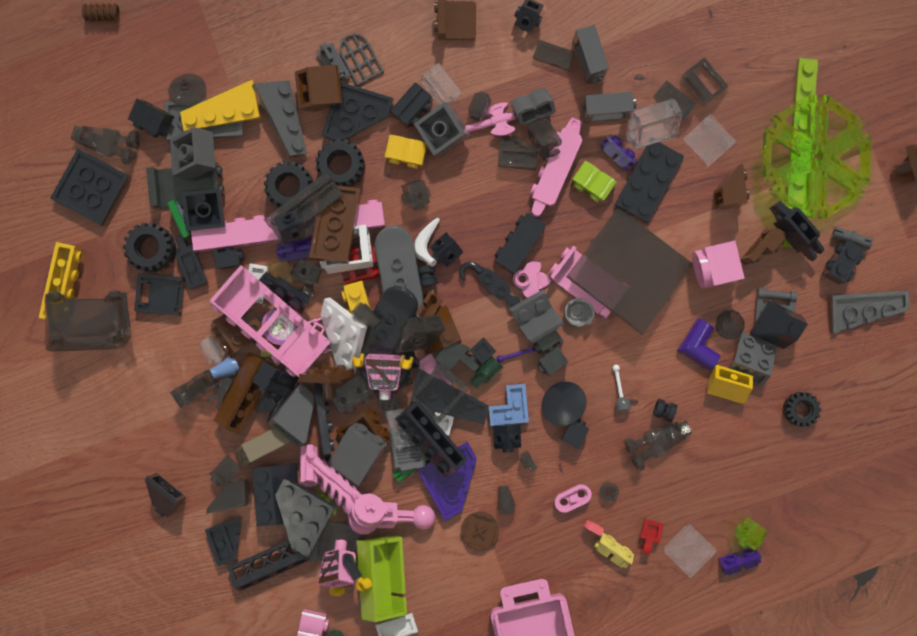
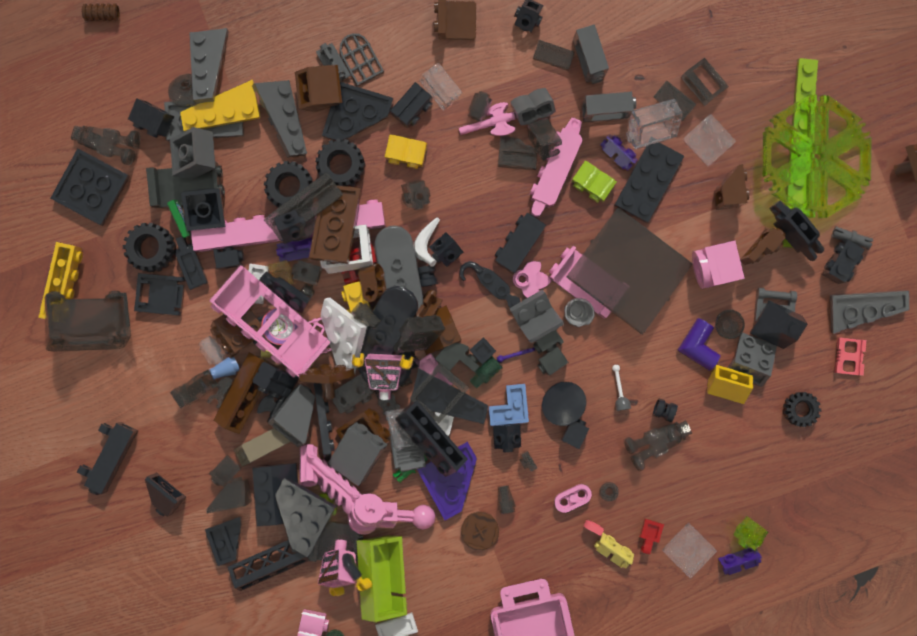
dark grey brick [414,102,471,157] -> none
none -> black brick [77,422,138,495]
none -> dark grey wing [190,28,229,104]
none -> reddish brown piece [358,263,387,302]
none -> coral piece [834,338,867,376]

